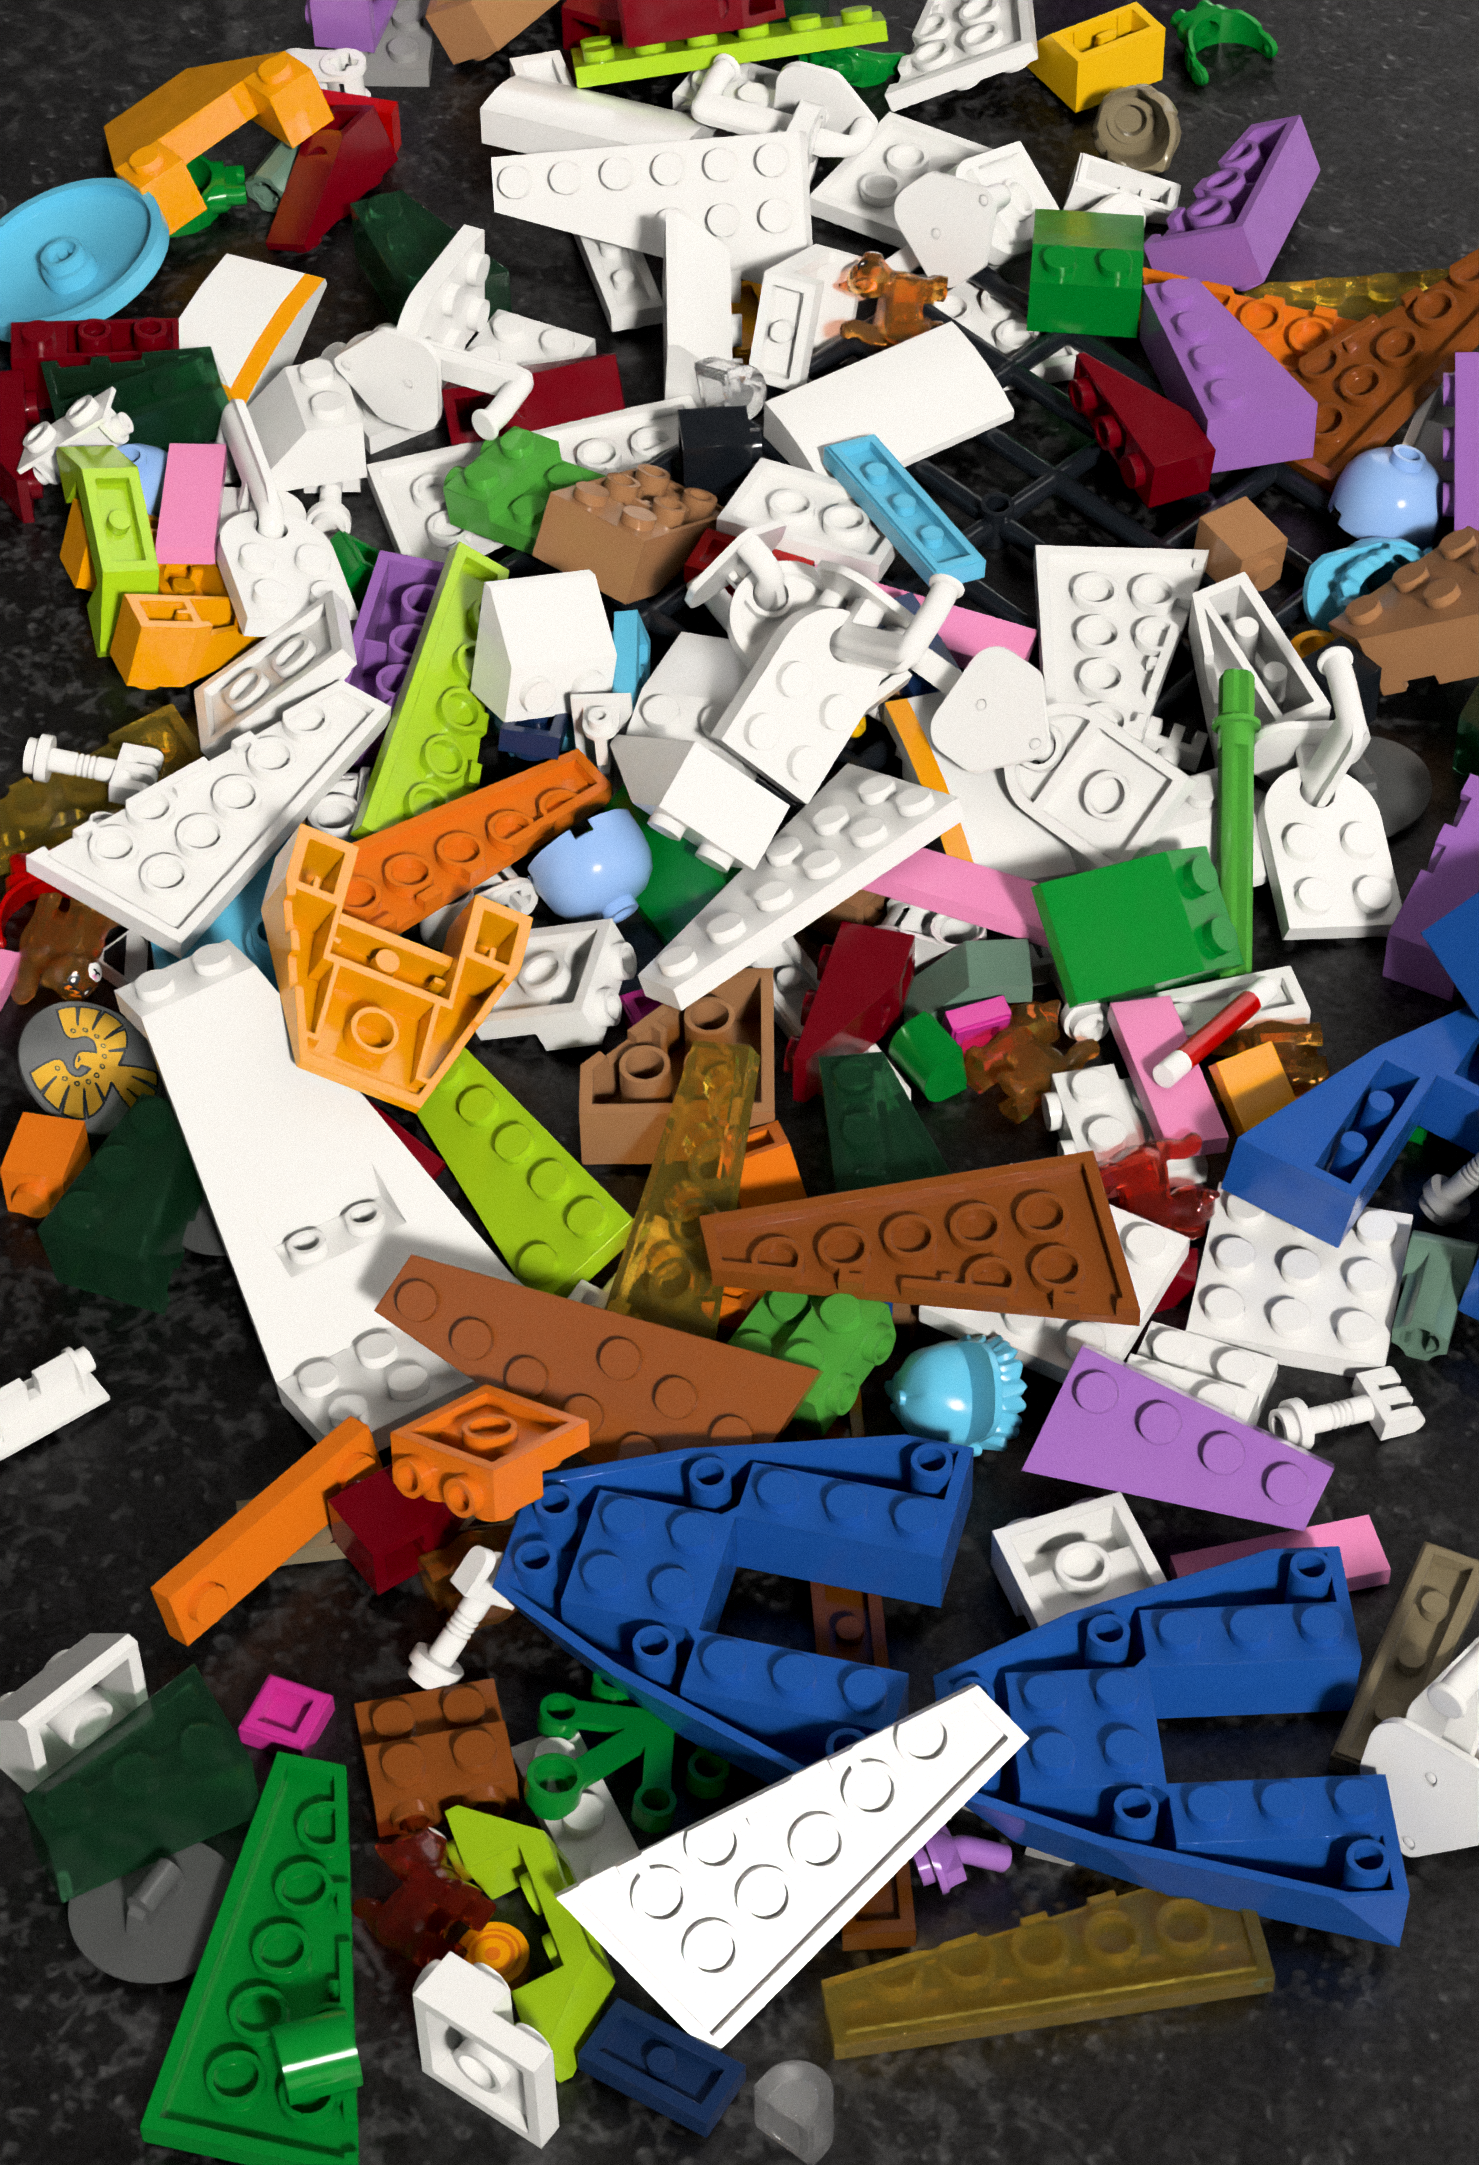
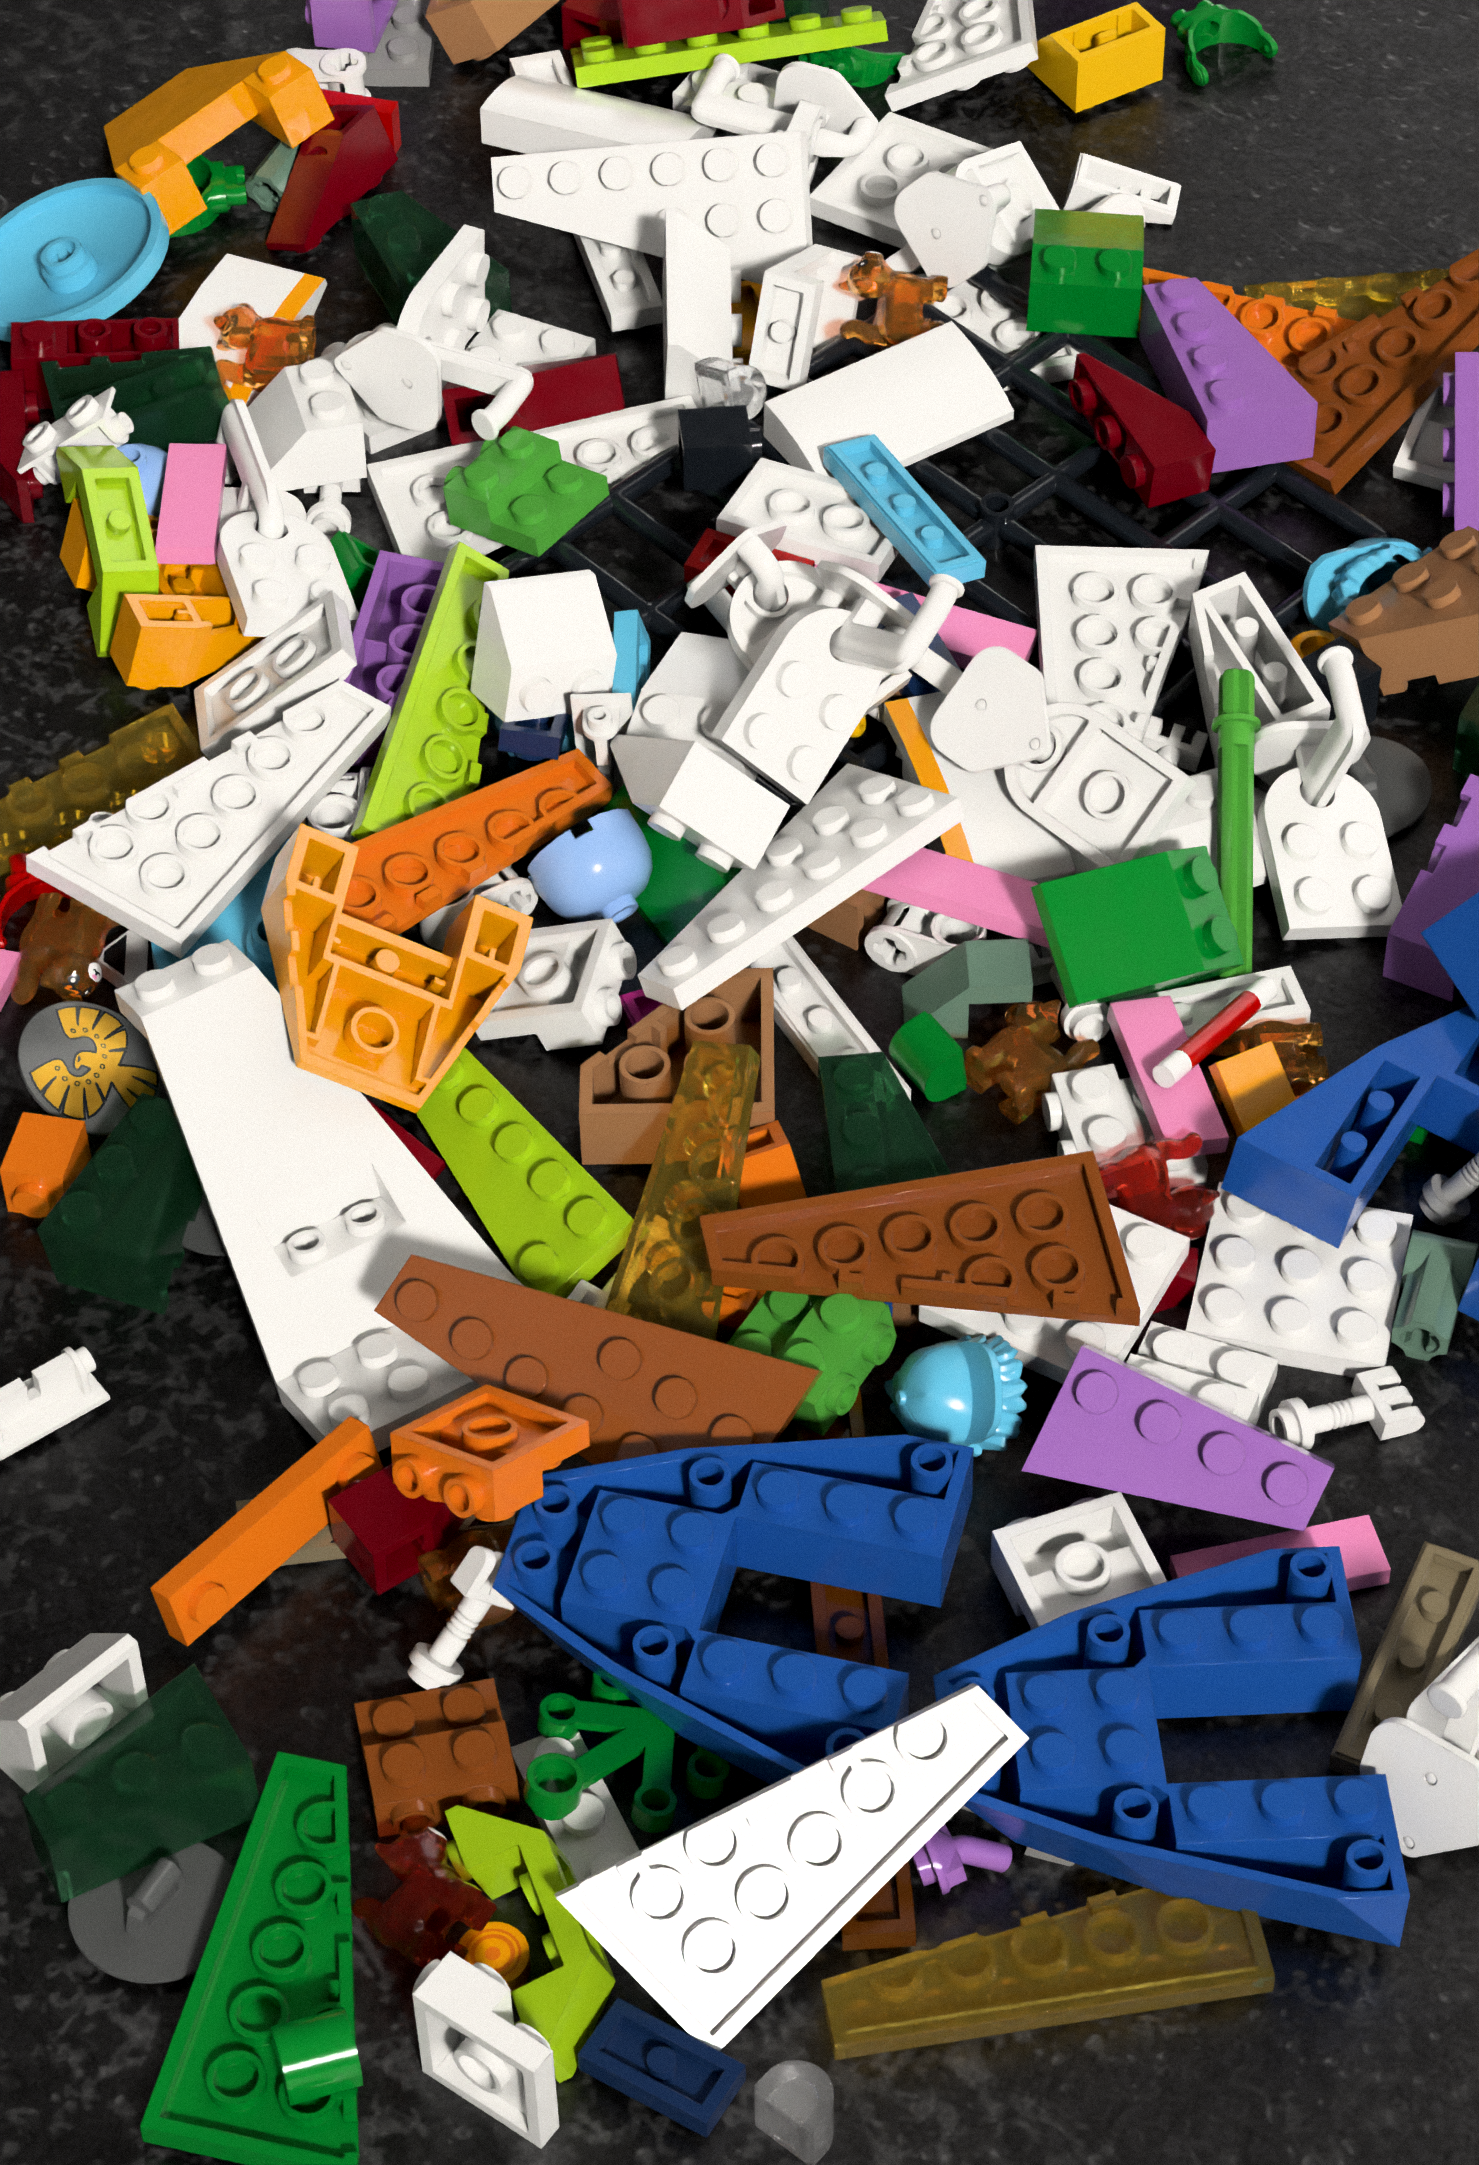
white hinge [23,733,164,805] -> none
dark pink tile [238,1674,335,1757] -> none
medium nougat slope [532,464,725,605] -> none
dark red slope [784,921,915,1103] -> none
dark pink tile [942,995,1012,1058] -> none
dark tan hair [1091,84,1182,175] -> none
medium lavender wedge [1144,115,1320,291] -> none
medium nougat brick [1194,496,1288,591] -> none
light blue cylinder [1328,444,1444,552] -> none
none -> clear orange animal [206,303,316,392]

